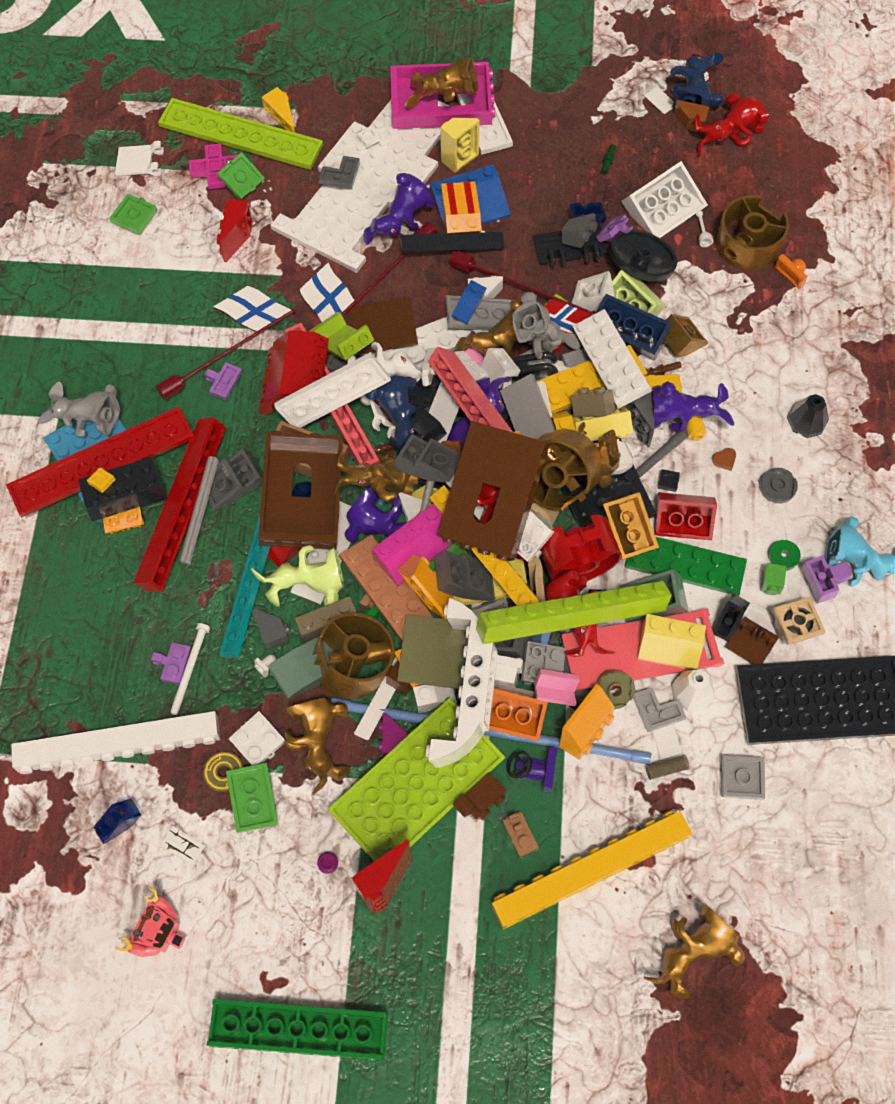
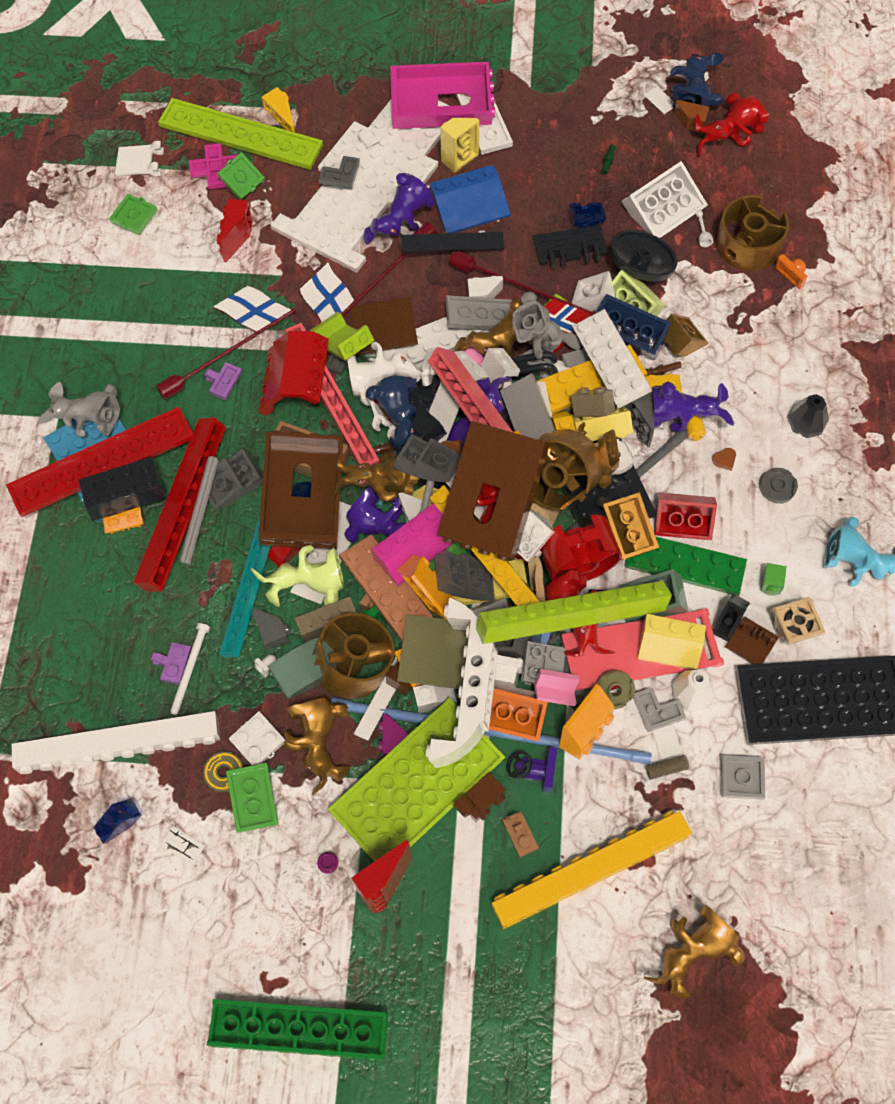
yellow tile [87,468,115,493] -> none
coral torso [115,887,185,957] -> none
white plate [274,352,391,428] -> none
pearl gold animal [405,57,478,109] -> none
light orange slope [441,182,482,233] -> none
blue slope [451,280,487,325] -> none
dark grey slope [562,213,597,248] -> none
medium lavender plate [596,214,633,242] -> none
black tile [658,469,680,492] -> none
green piece [768,540,801,571] -> none
medium lavender brick [801,555,852,604] -> none

